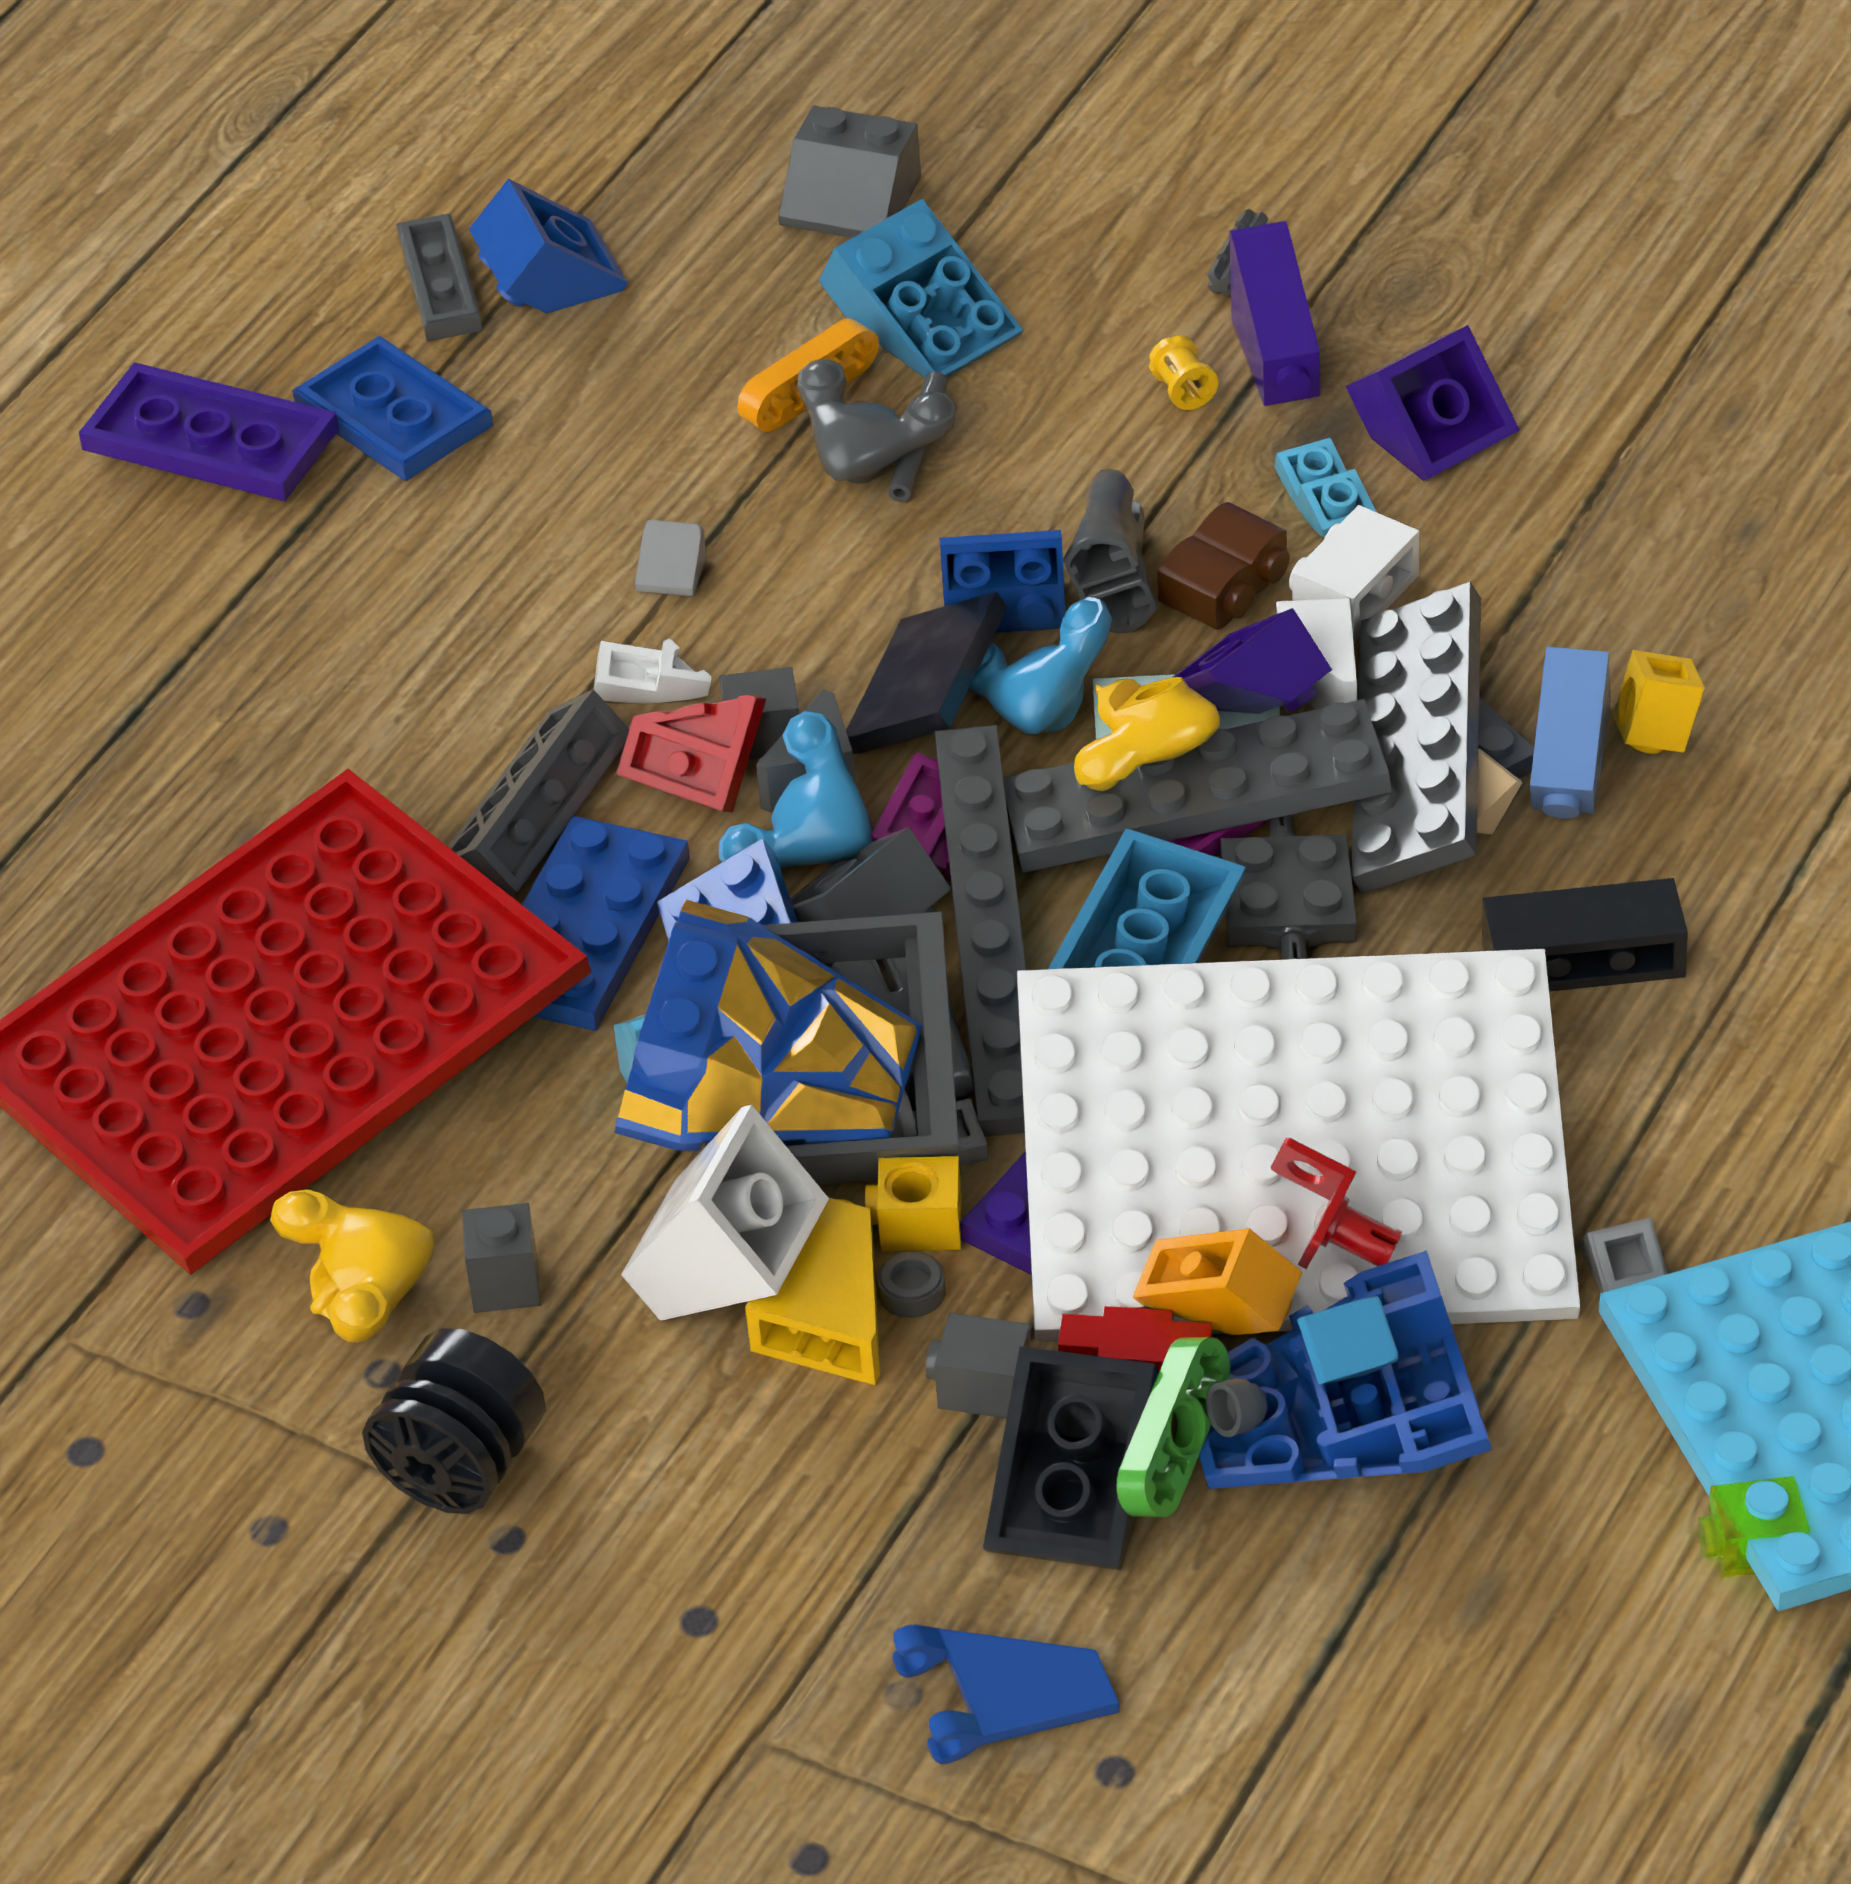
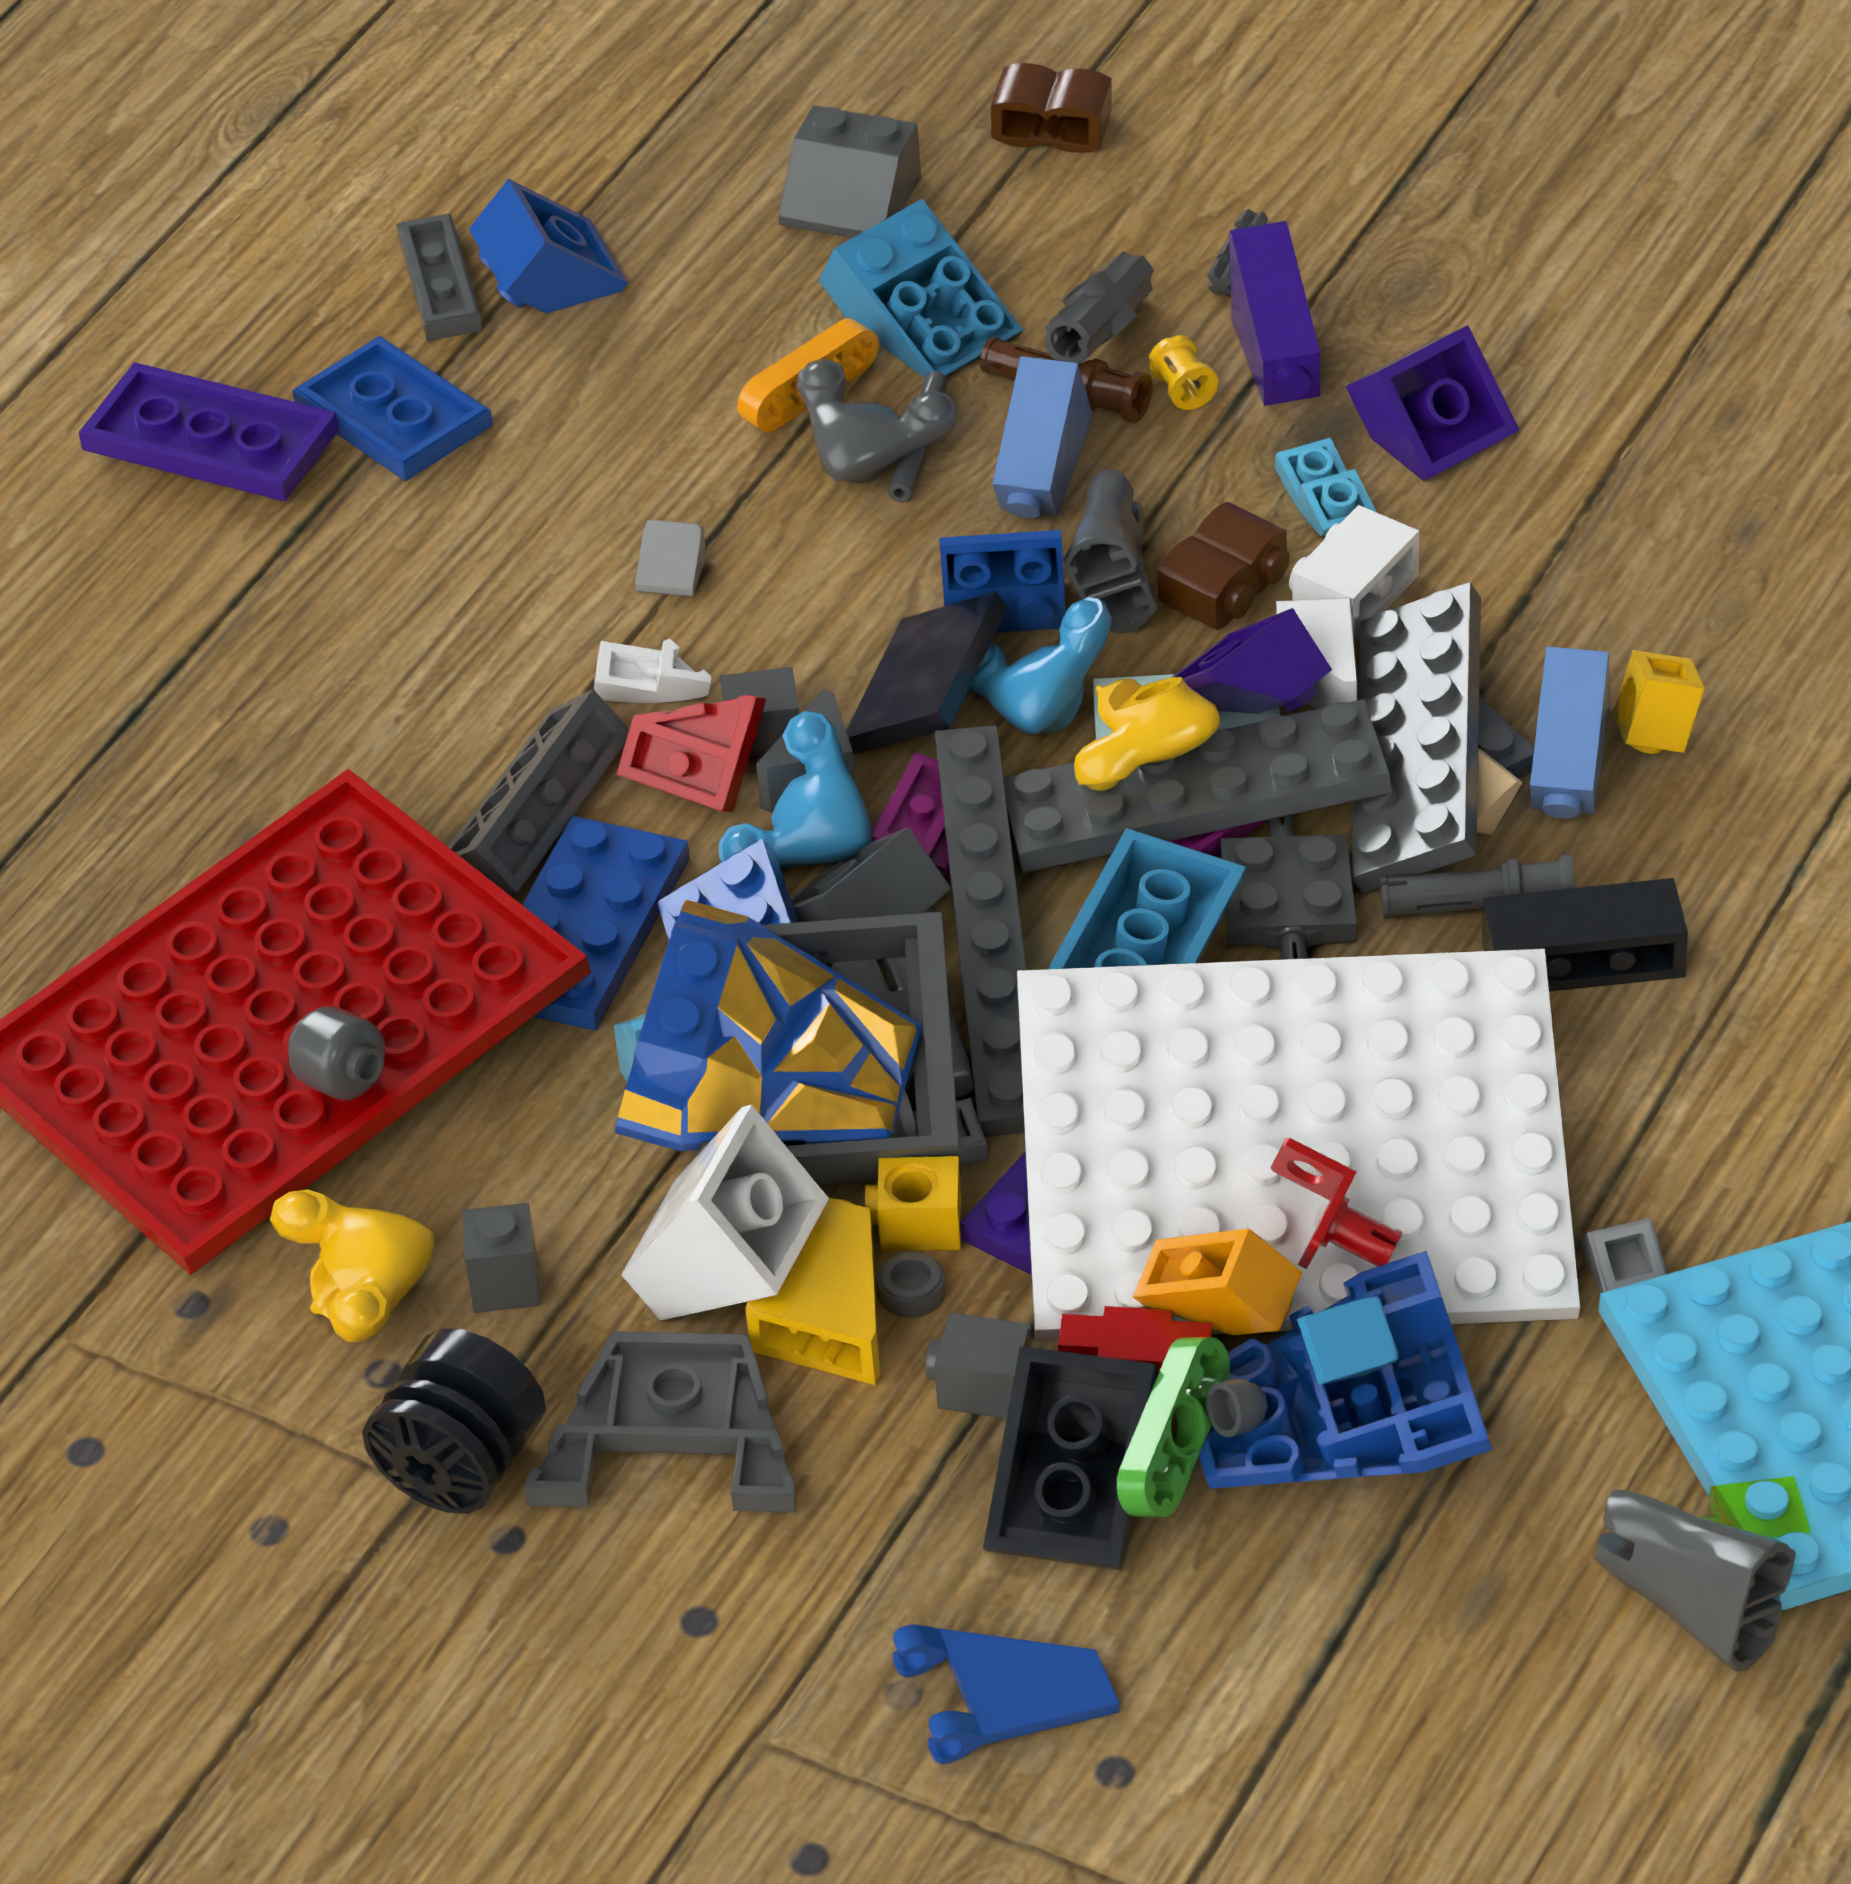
none -> dark grey head [288,1006,385,1100]
none -> dark grey wing [524,1331,796,1512]
none -> reddish brown pin [980,337,1153,424]
none -> reddish brown brick [991,63,1112,153]
none -> medium blue slope [992,356,1093,518]
none -> dark grey piece [1044,251,1154,364]
none -> dark grey pin [1380,854,1575,918]
none -> dark grey piece [1594,1490,1796,1671]

